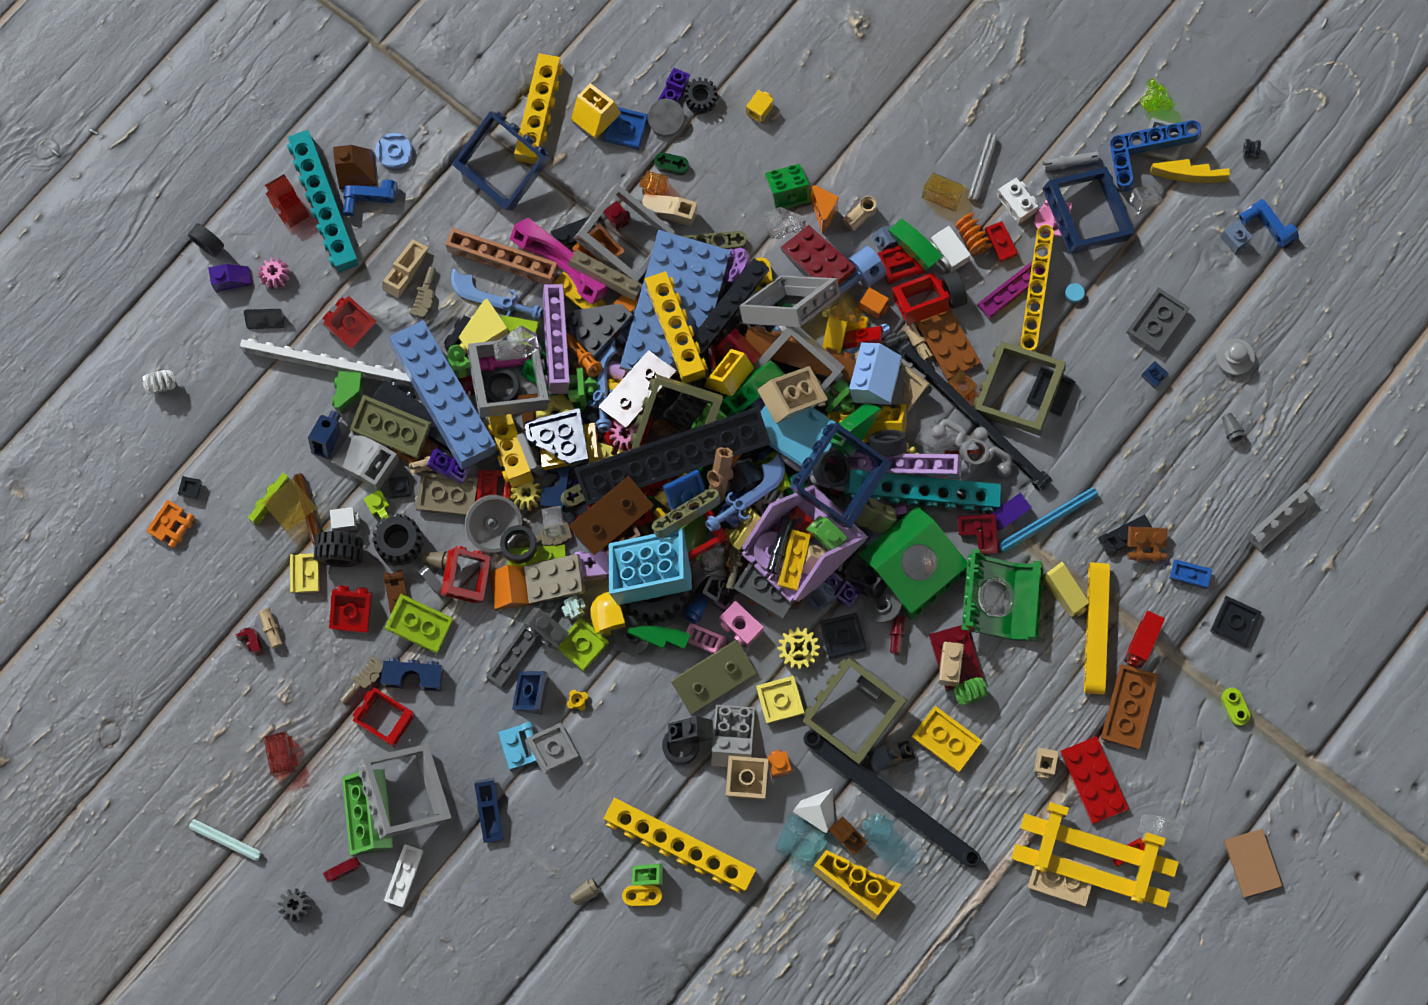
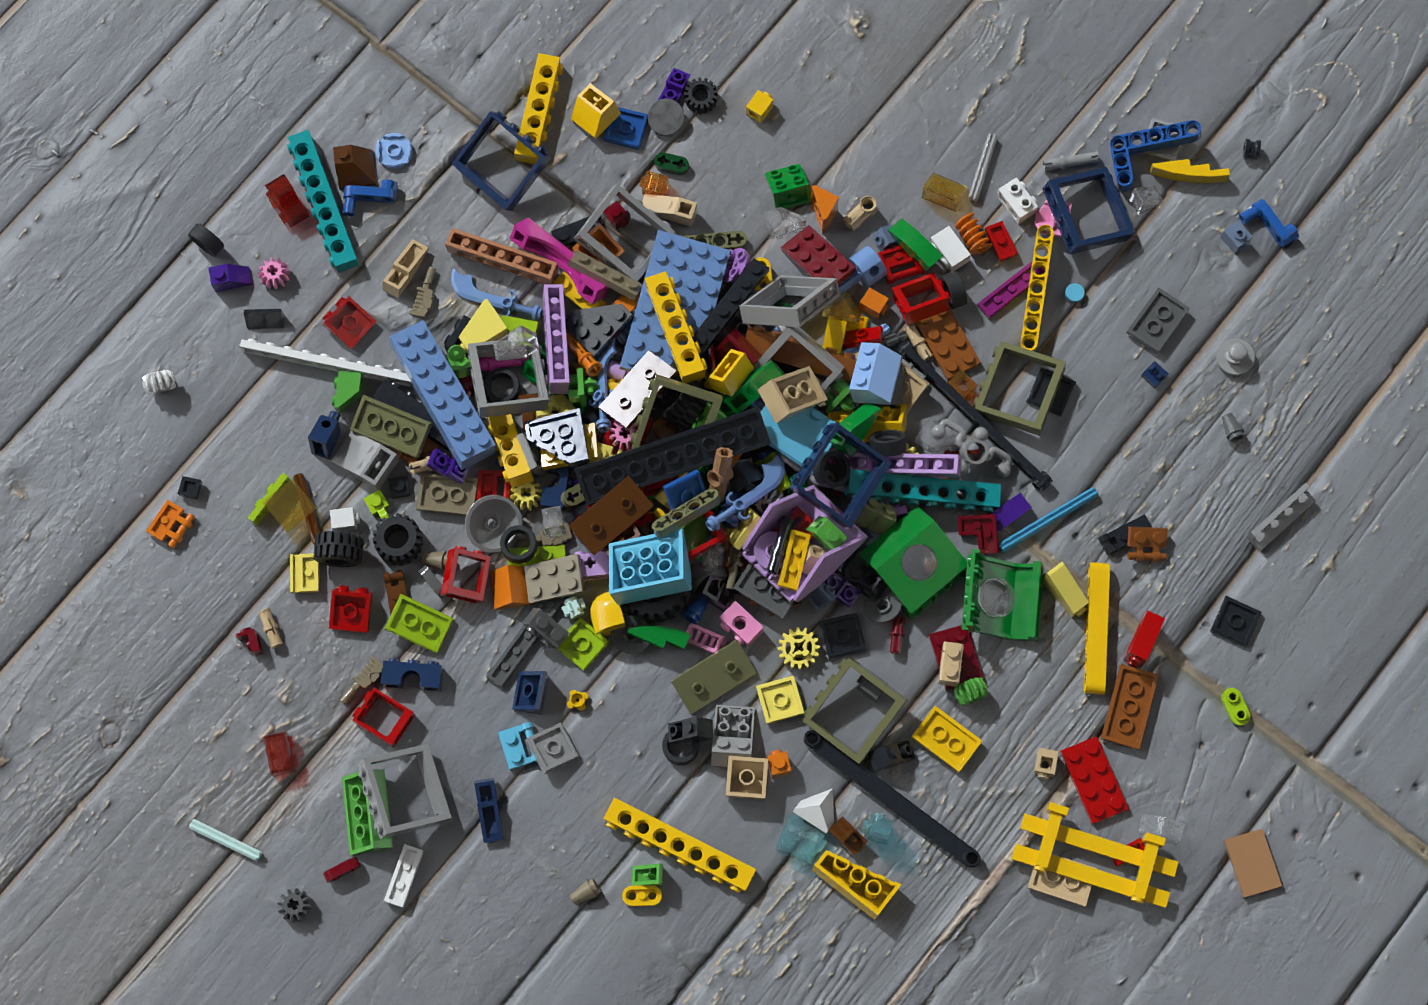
clear neon green plate [1140,78,1175,113] -> none
blue plate [1169,559,1212,589] -> none

